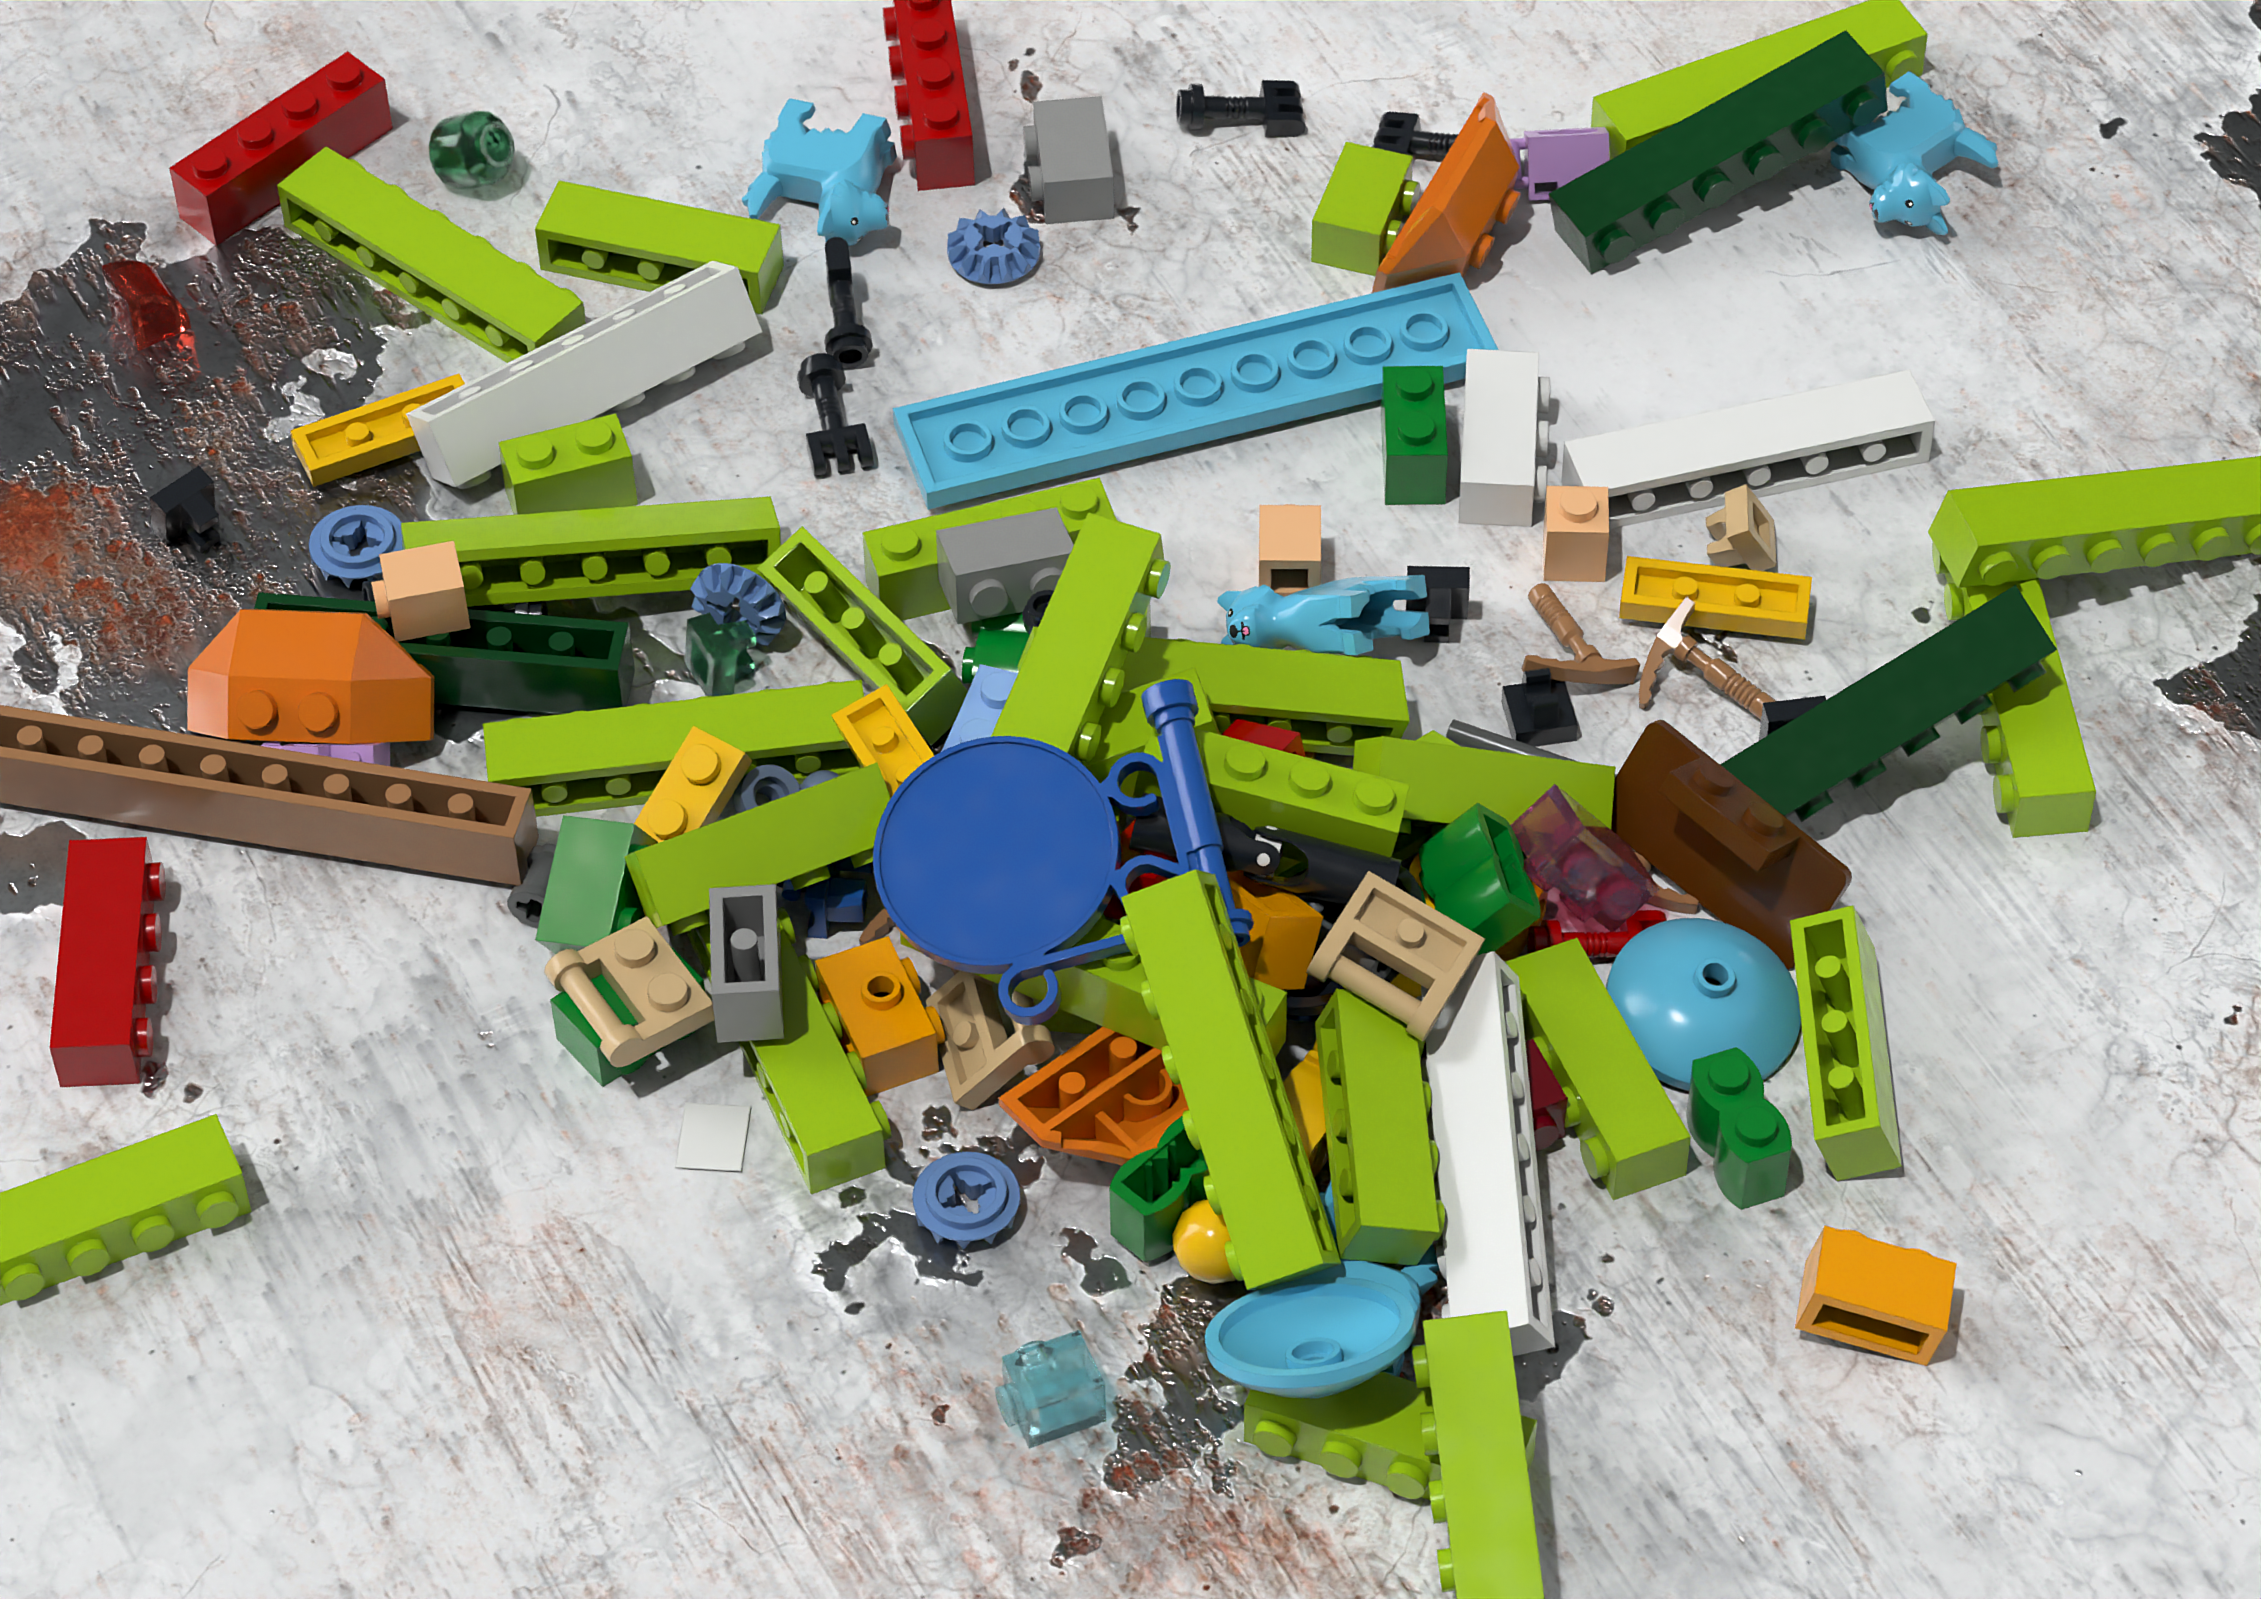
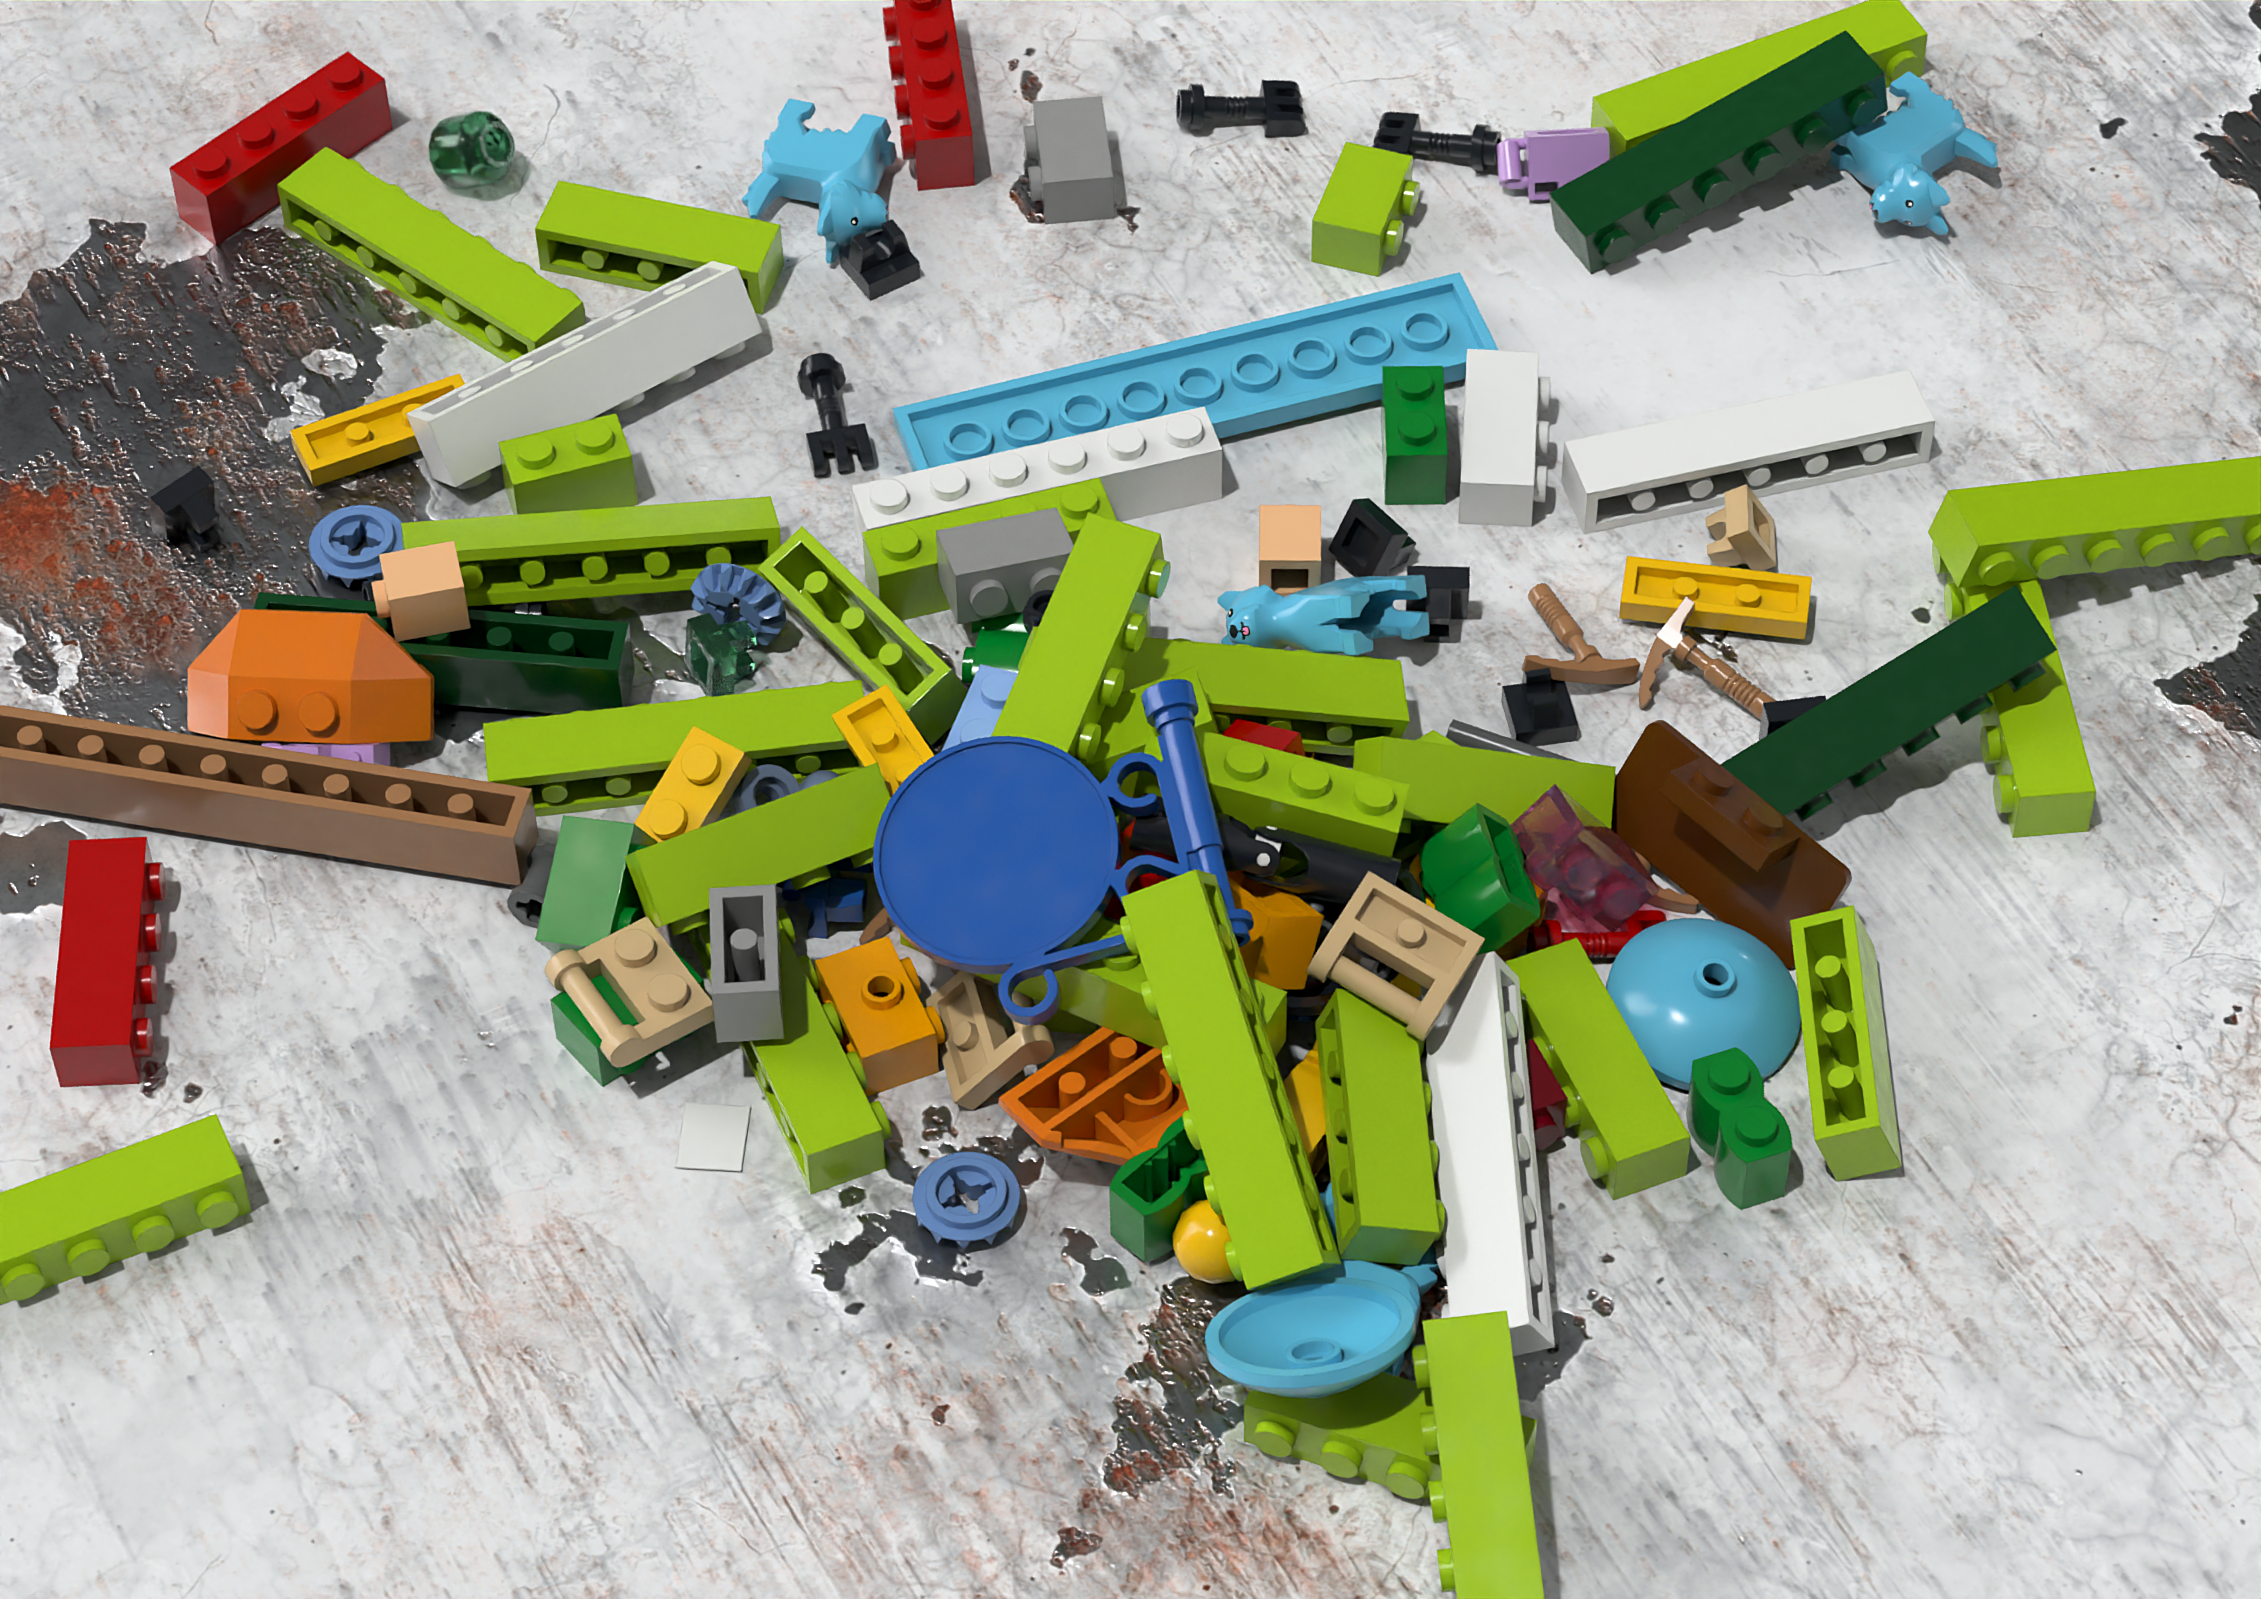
clear red brick [101,260,191,351] -> none
black hinge [824,237,873,368] -> none
medium blue gear [947,208,1041,284] -> none
clear light blue brick [995,1330,1106,1449] -> none
orange wedge [1371,92,1521,293] -> none
light nougat brick [1543,486,1609,582] -> none
light orange brick [1795,1226,1957,1366] -> none
none -> black tile [839,219,920,301]
none -> white brick [851,406,1222,559]
none -> black tile [1328,498,1416,577]

